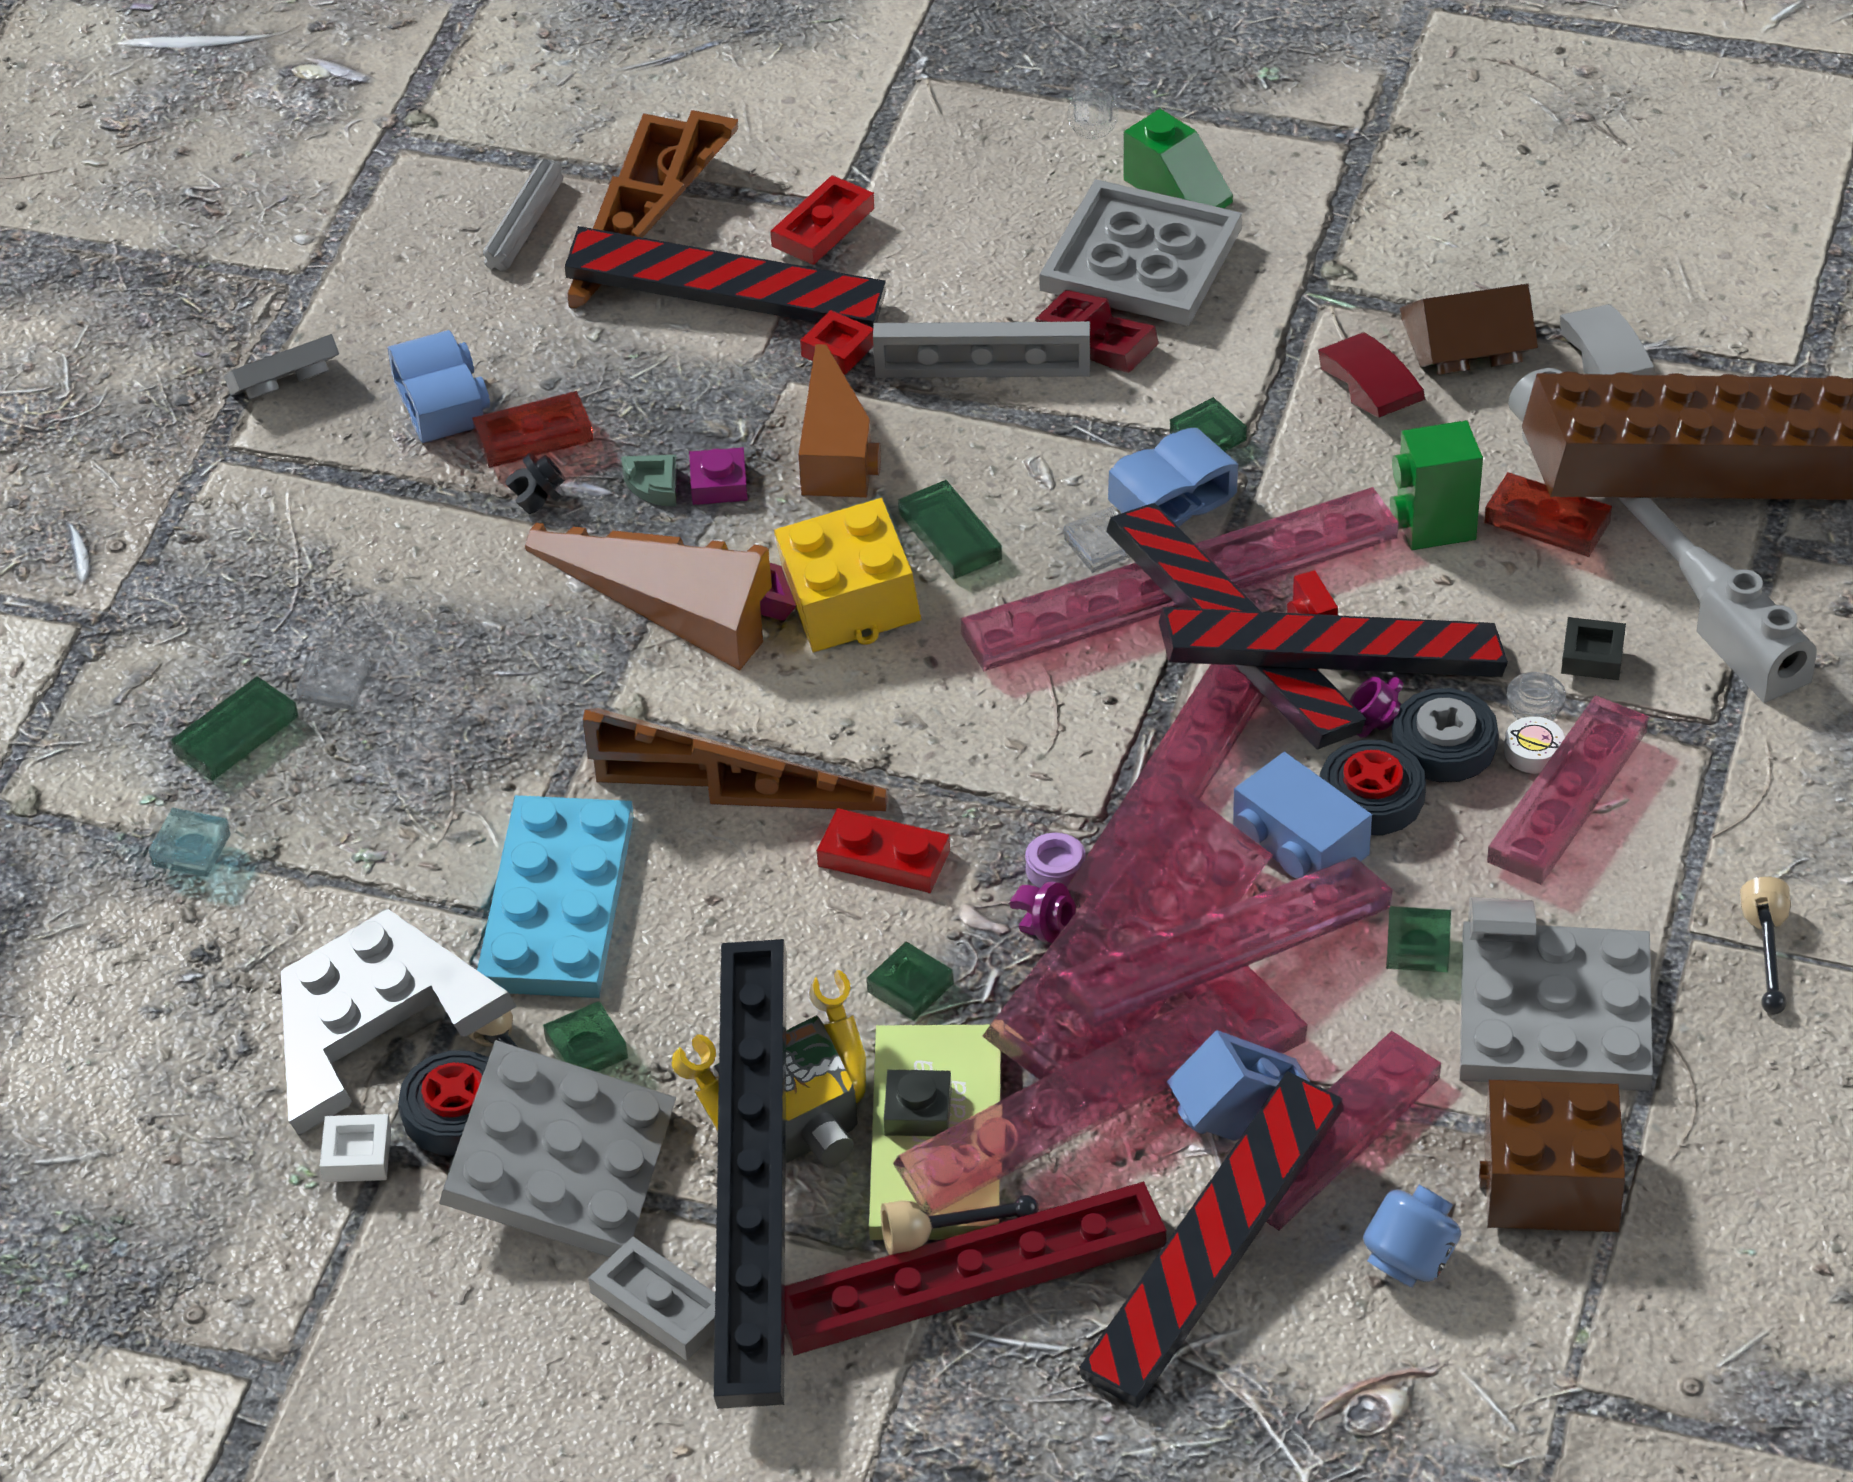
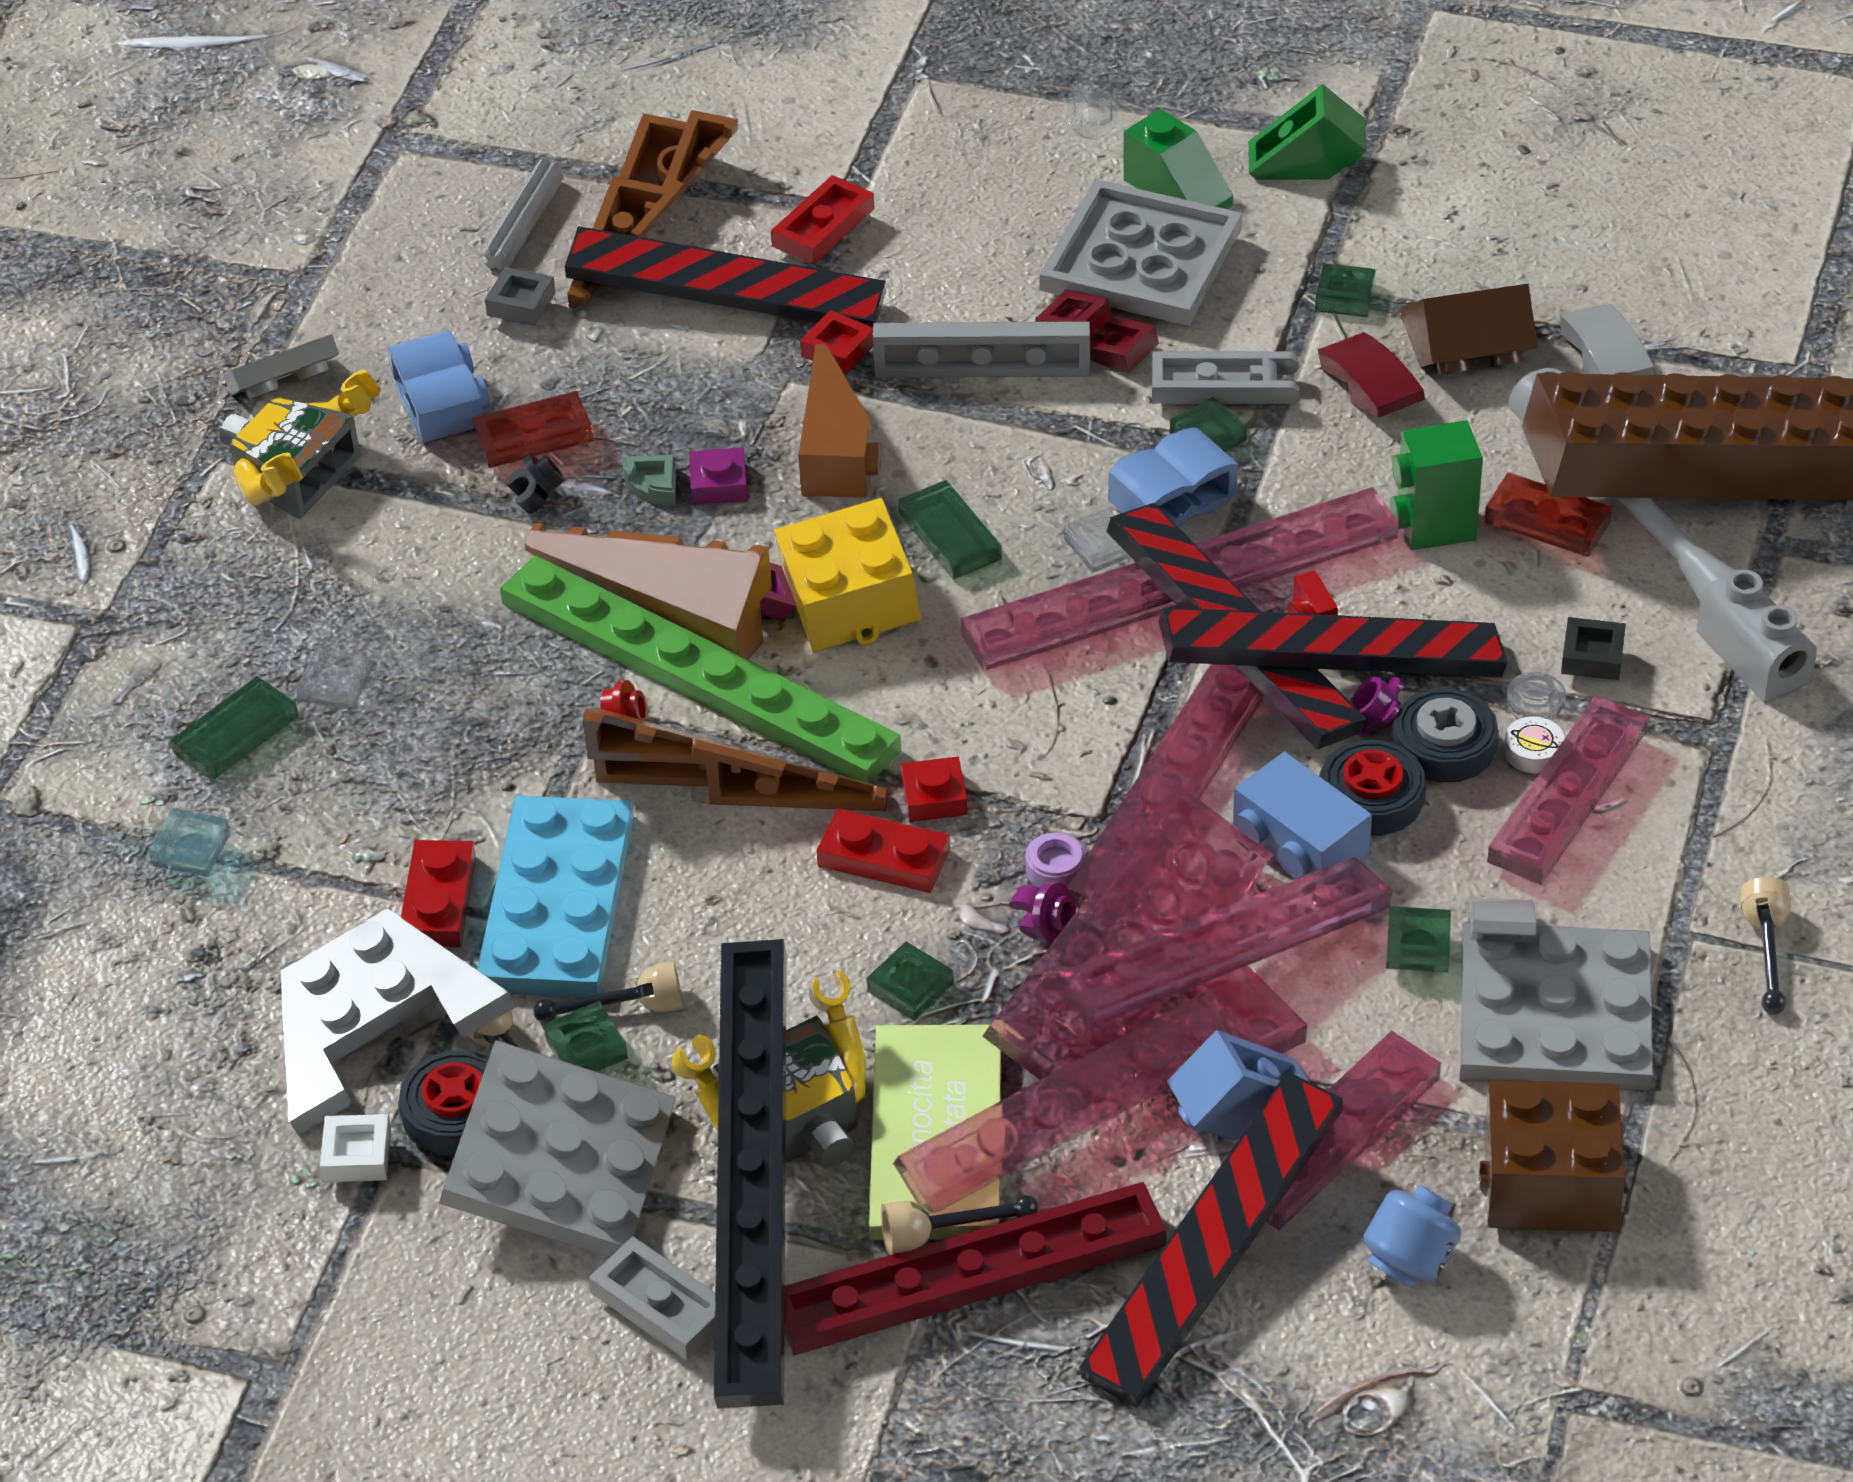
pearl dark grey plate [883,1070,952,1137] -> none
none -> torso [220,370,381,519]
none -> red plate [401,840,476,947]
none -> dark grey plate [485,267,556,326]
none -> bright green plate [500,555,901,784]
none -> hinge [533,961,684,1023]
none -> red plate [600,680,648,721]
none -> red plate [900,756,968,822]
none -> light grey hinge [1152,351,1299,405]
none -> green slope [1248,84,1367,180]
none -> clear green tile [1315,263,1376,317]

